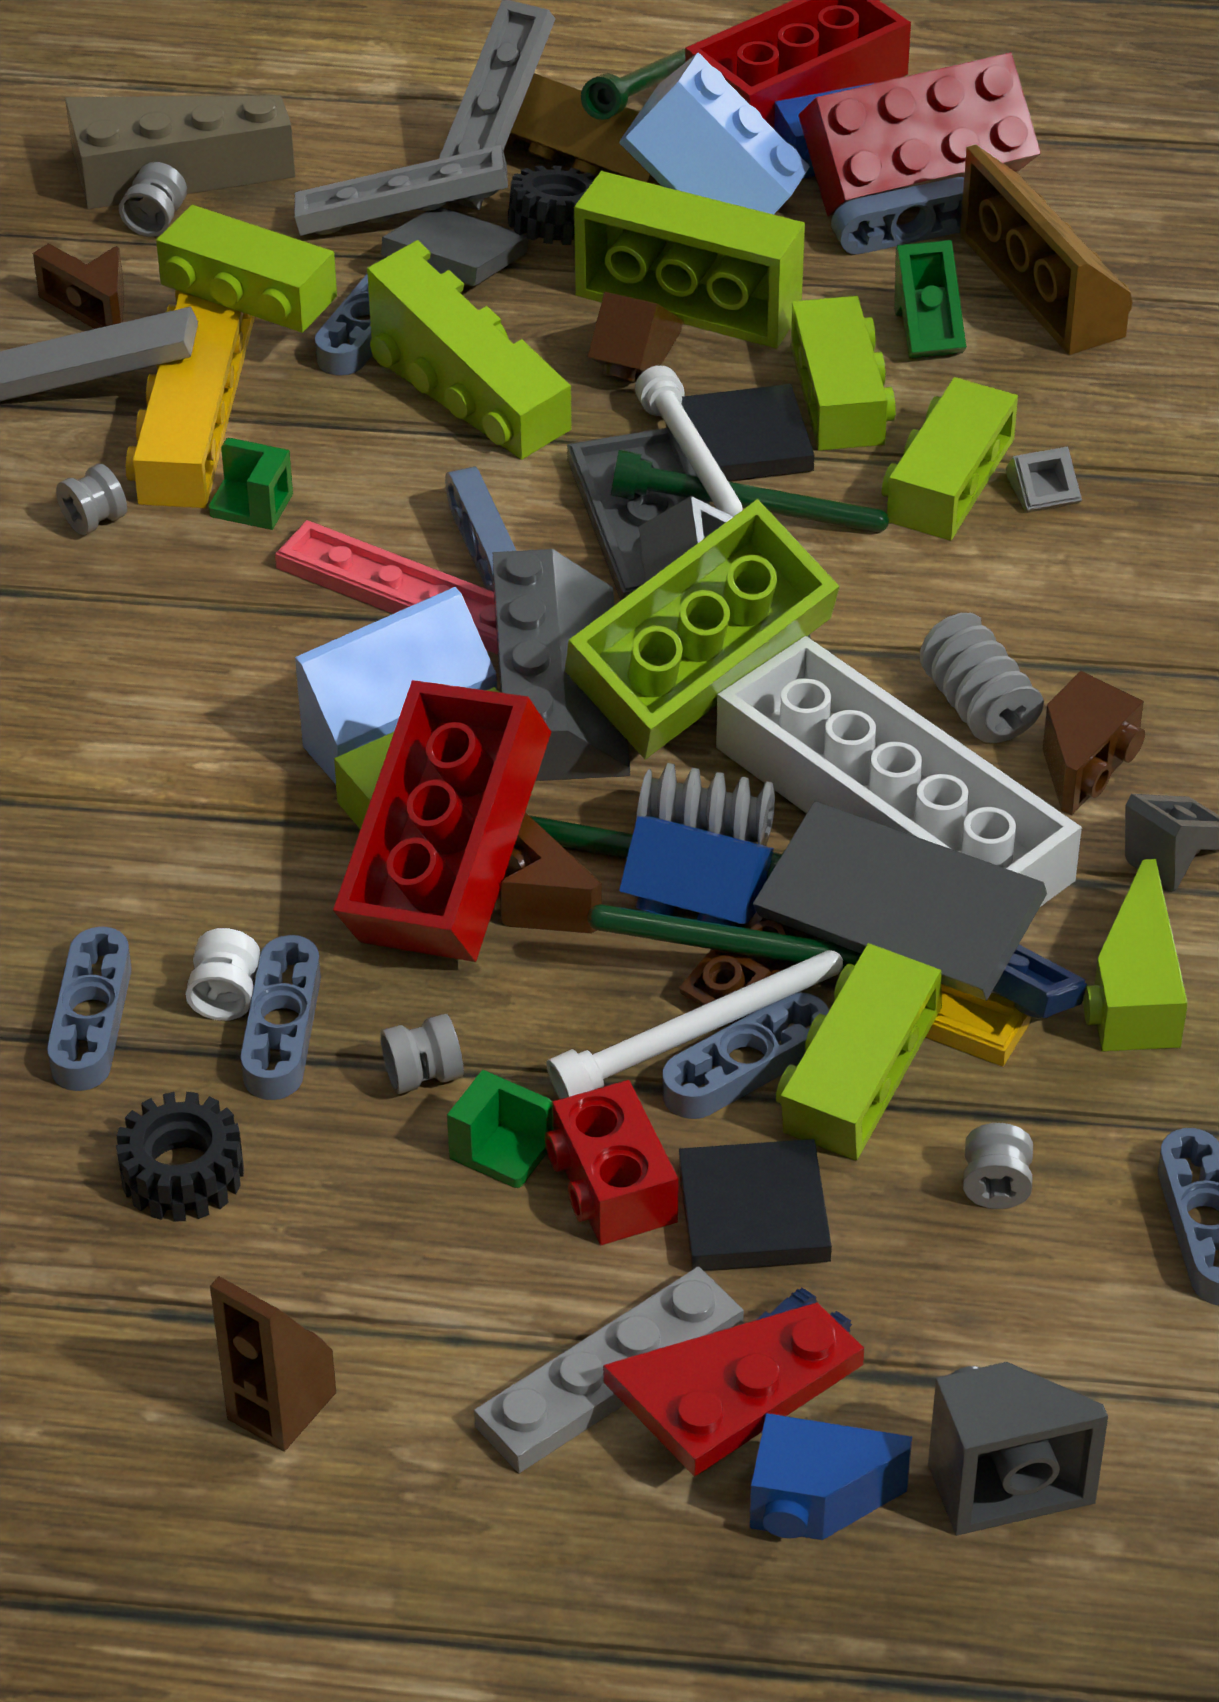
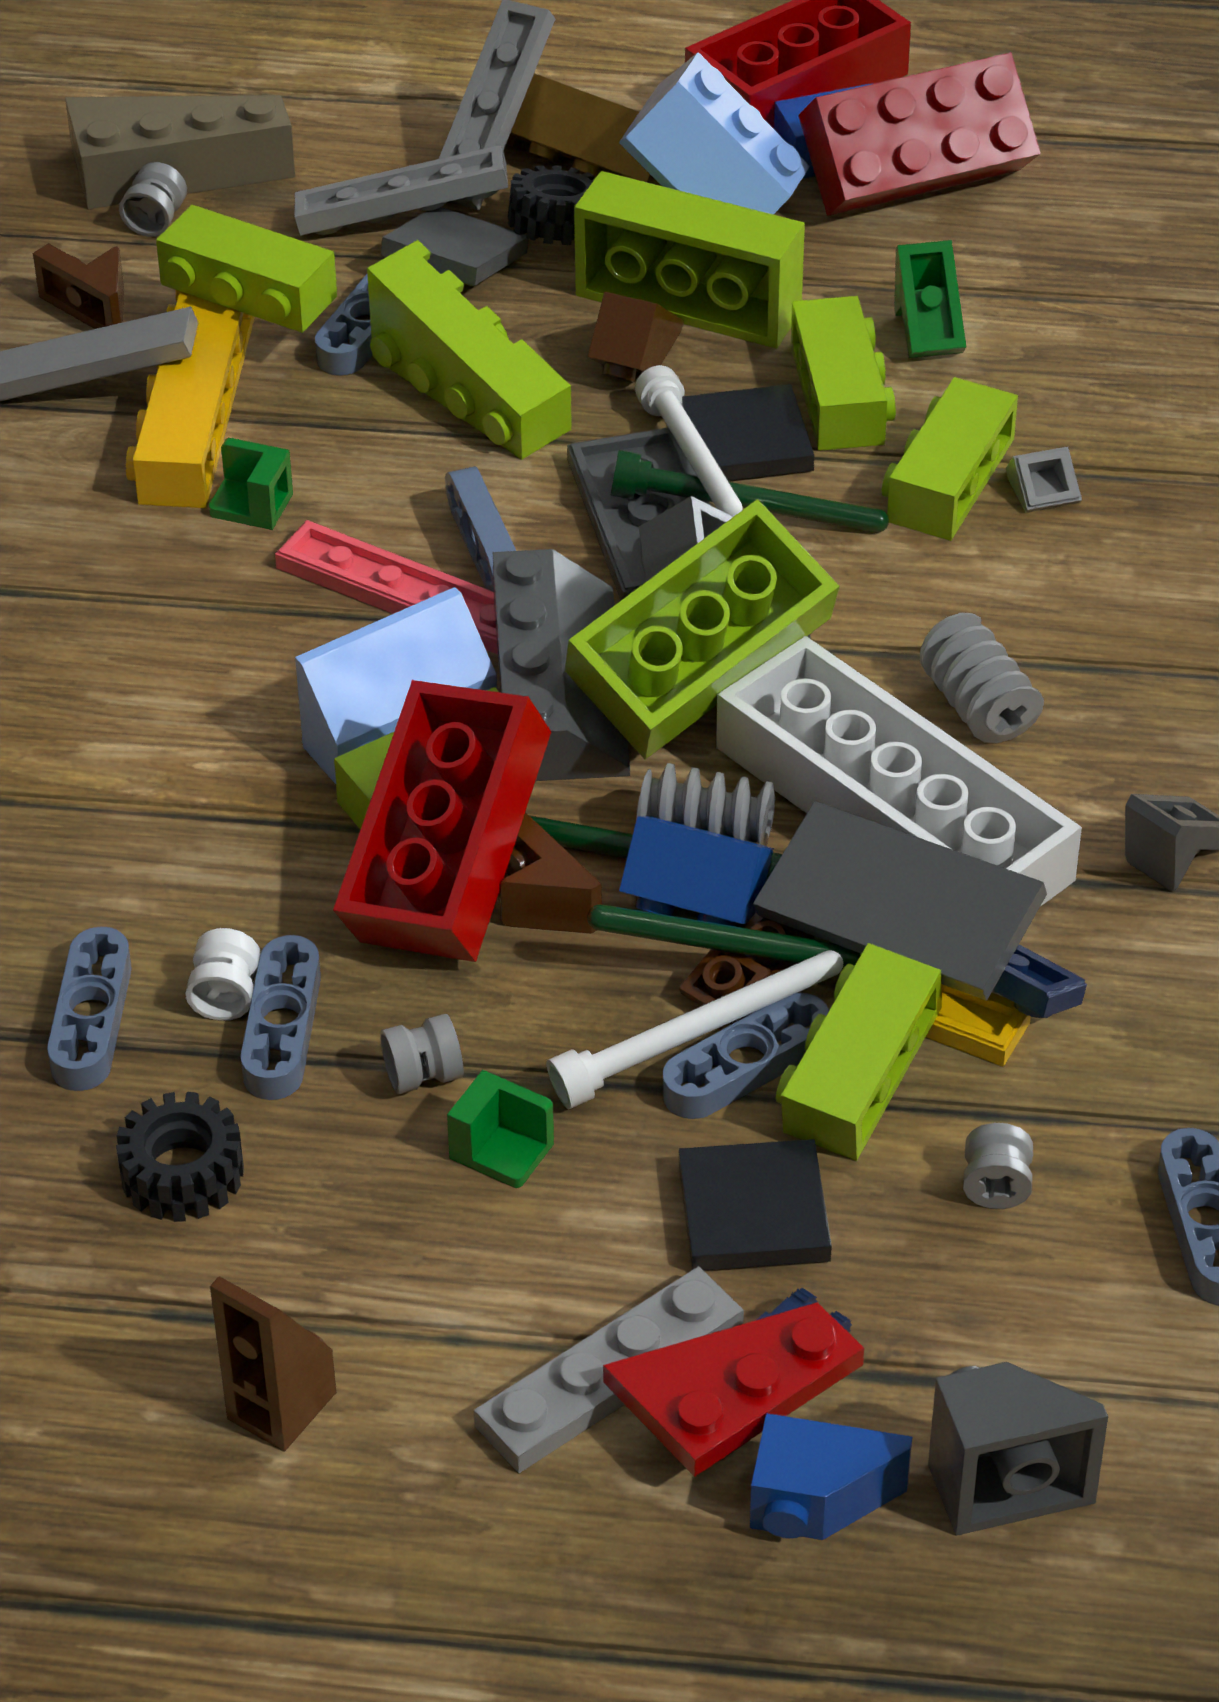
light grey wheel [56,464,127,535] -> none
red brick [545,1080,678,1246] -> none
dark green piece [581,49,685,120] -> none
sand blue beam [831,177,964,254] -> none
pearl gold slope [960,144,1132,355] -> none
reddish brown slope [1043,670,1145,815] -> none
lime slope [1083,859,1188,1052] -> none

